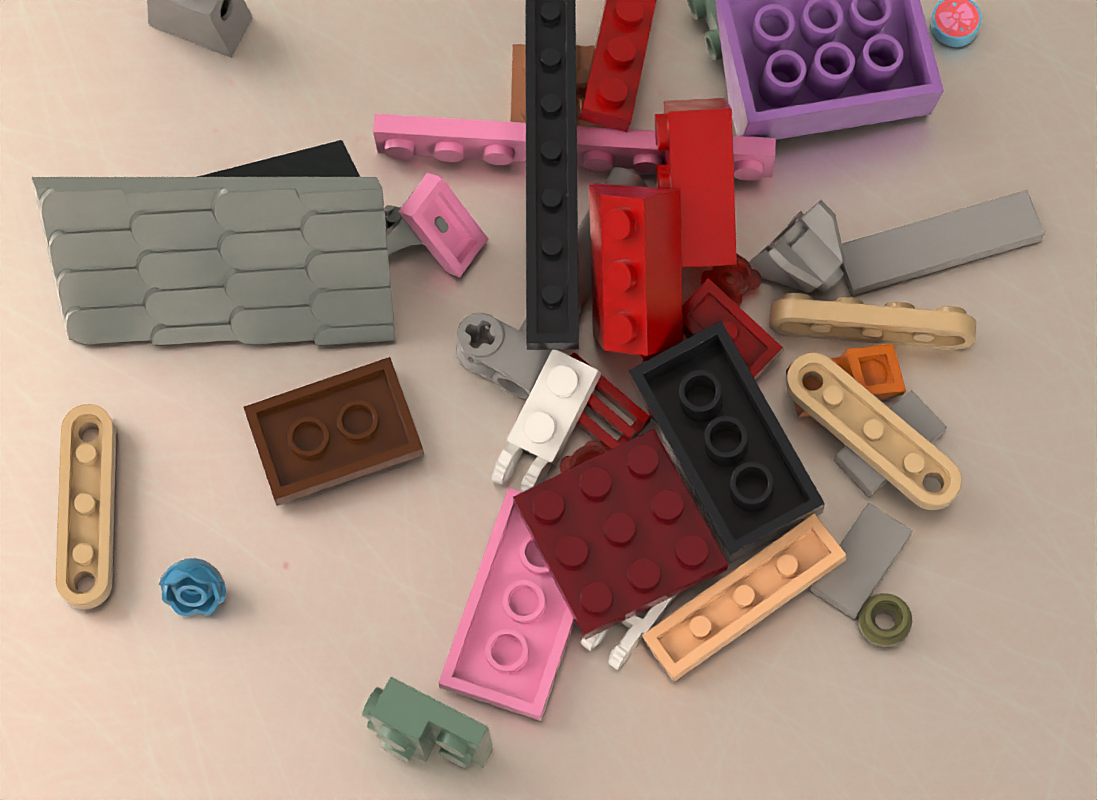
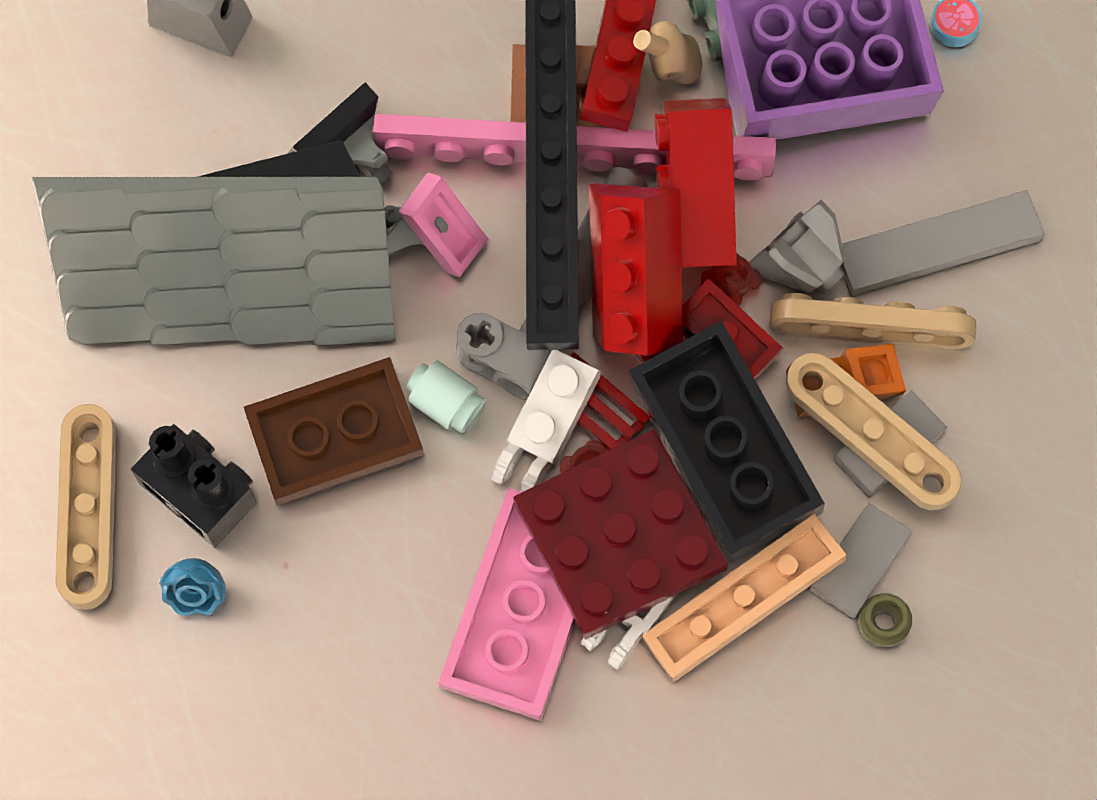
sand green plate [362,677,493,768] -> none
none -> black brick [131,423,257,548]
none -> black piece [287,82,393,186]
none -> light aqua brick [406,360,485,433]
none -> tan piece [633,21,702,85]

